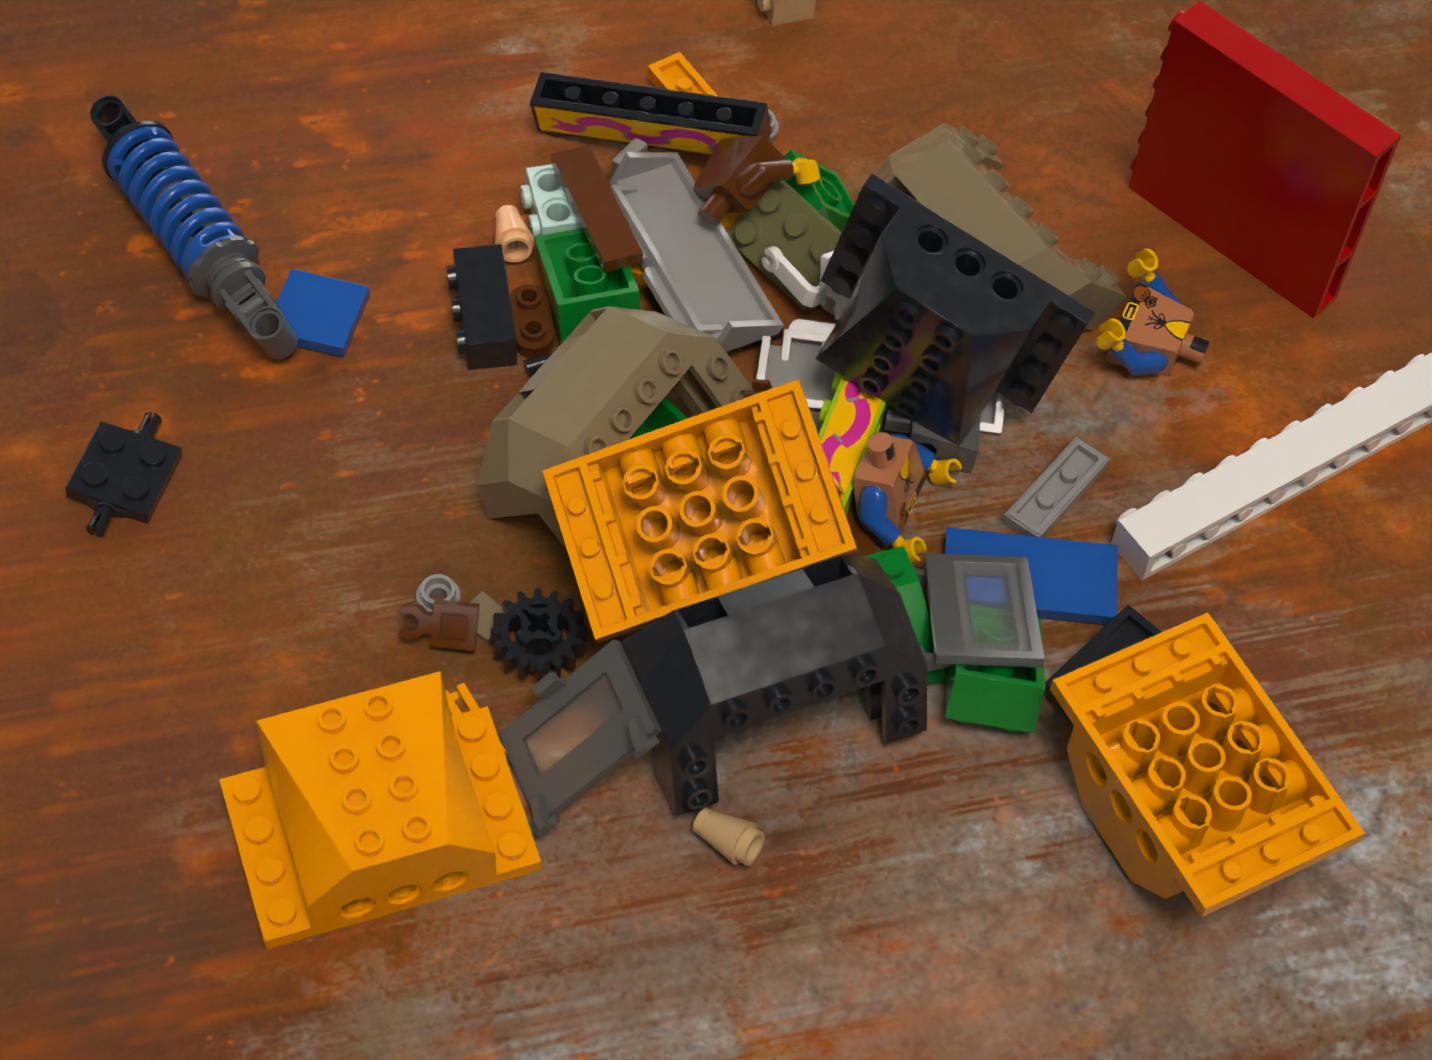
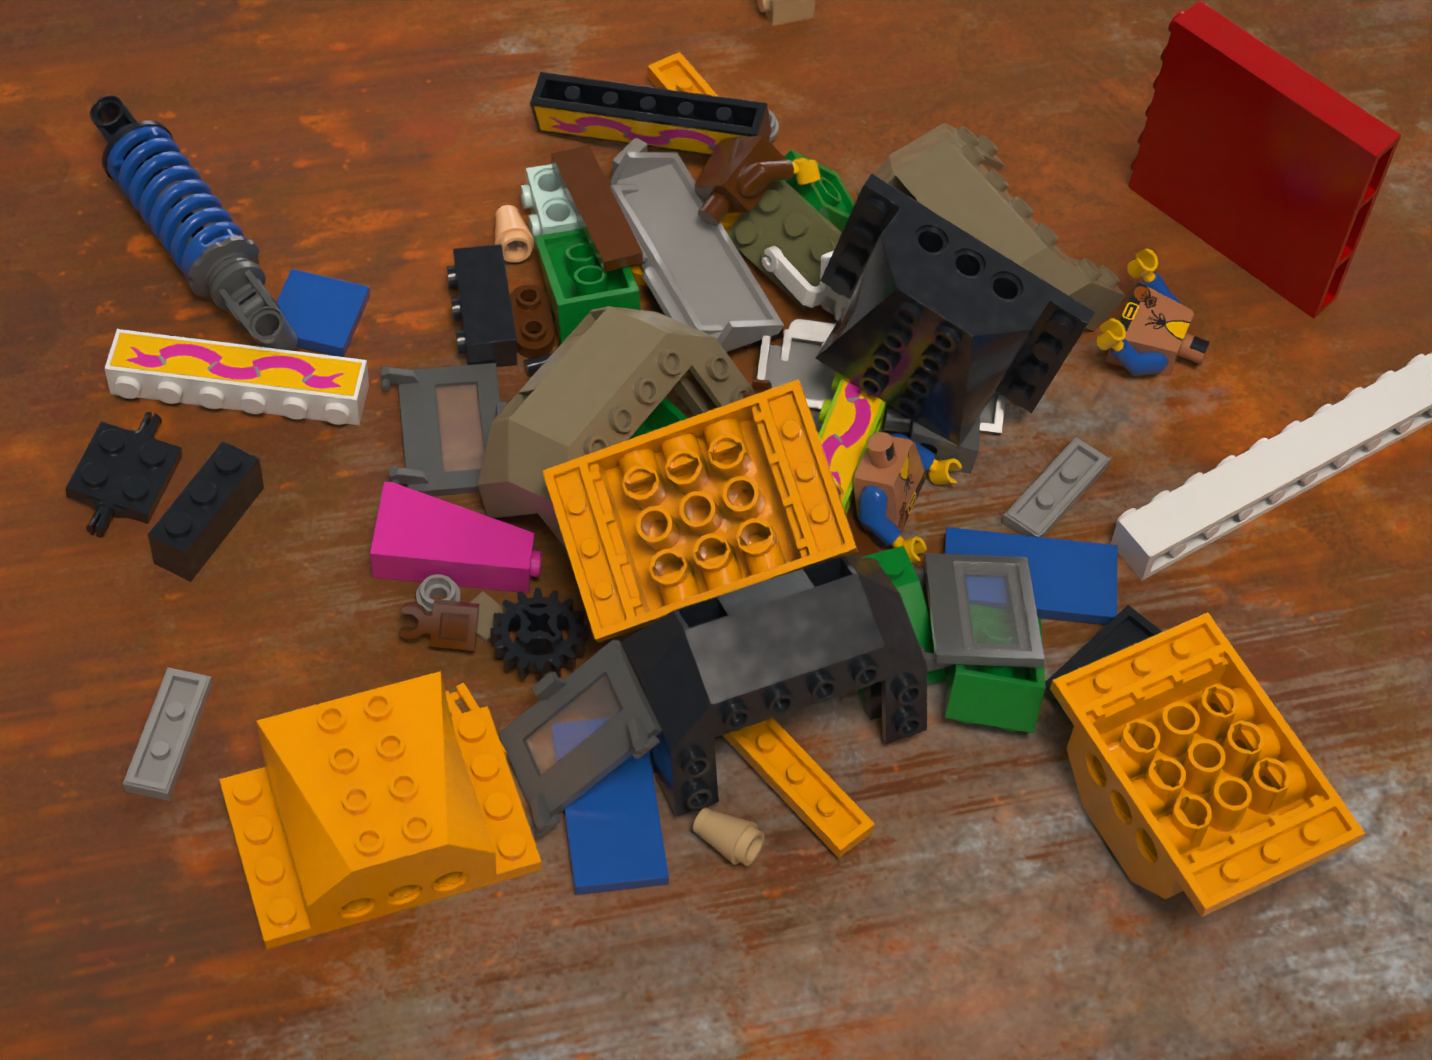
none -> brick [105,329,369,425]
none -> light grey tile [123,667,213,801]
none -> black brick [147,441,264,582]
none -> dark pink slope [370,481,542,593]
none -> dark grey piece [380,363,507,496]
none -> blue tile [553,718,669,895]
none -> light orange plate [722,718,875,858]

